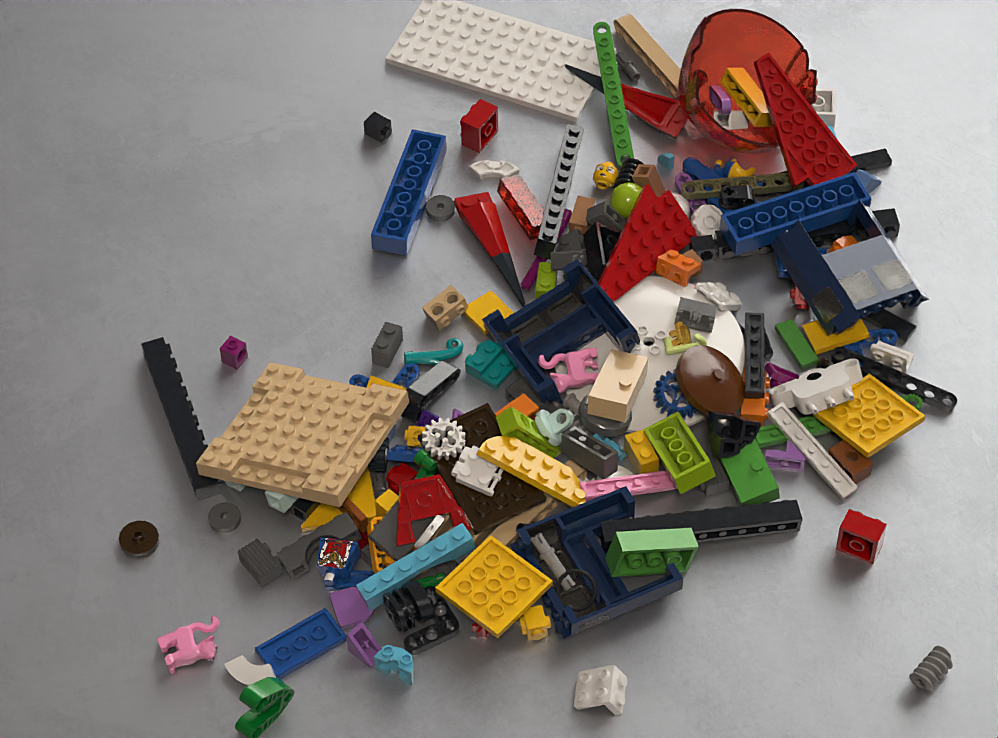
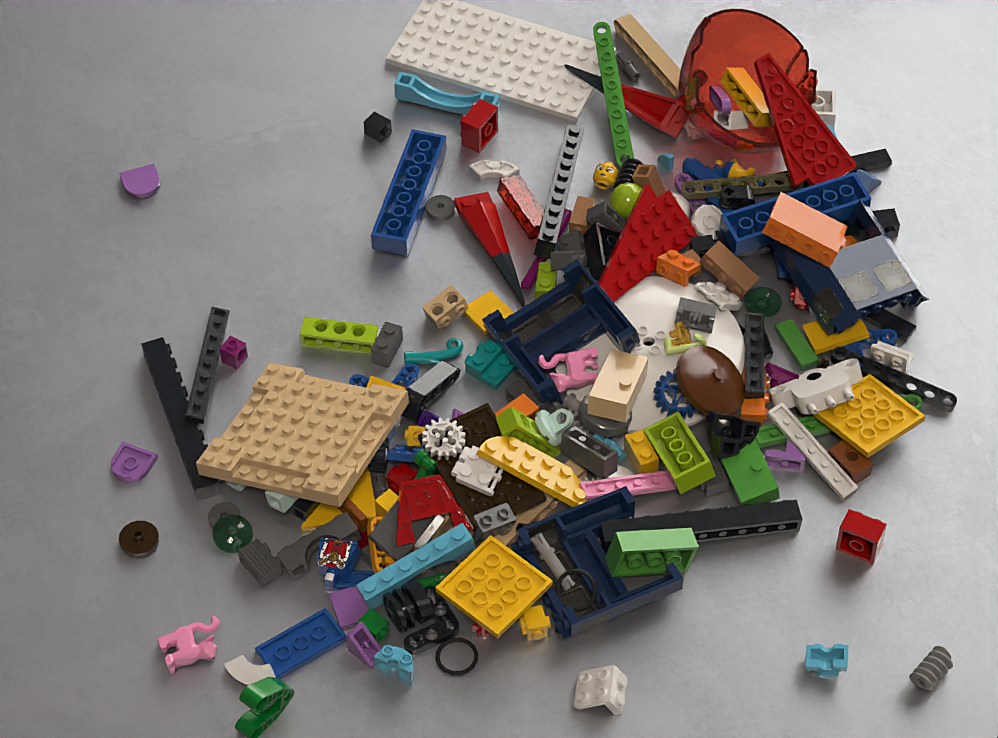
none -> medium lavender tile [111,442,158,483]
none -> medium lavender tile [119,164,160,198]
none -> black tile [184,306,230,424]
none -> clear green dish [212,514,253,553]
none -> lime brick [300,317,379,355]
none -> green brick [357,608,390,644]
none -> medium azure arch [394,72,500,115]
none -> black piece [435,638,478,675]
none -> dark grey bracket [472,503,517,543]
none -> medium nougat brick [699,241,760,299]
none -> clear green dish [744,287,782,317]
none -> panel [762,192,847,268]
none -> medium azure cylinder [805,644,849,678]

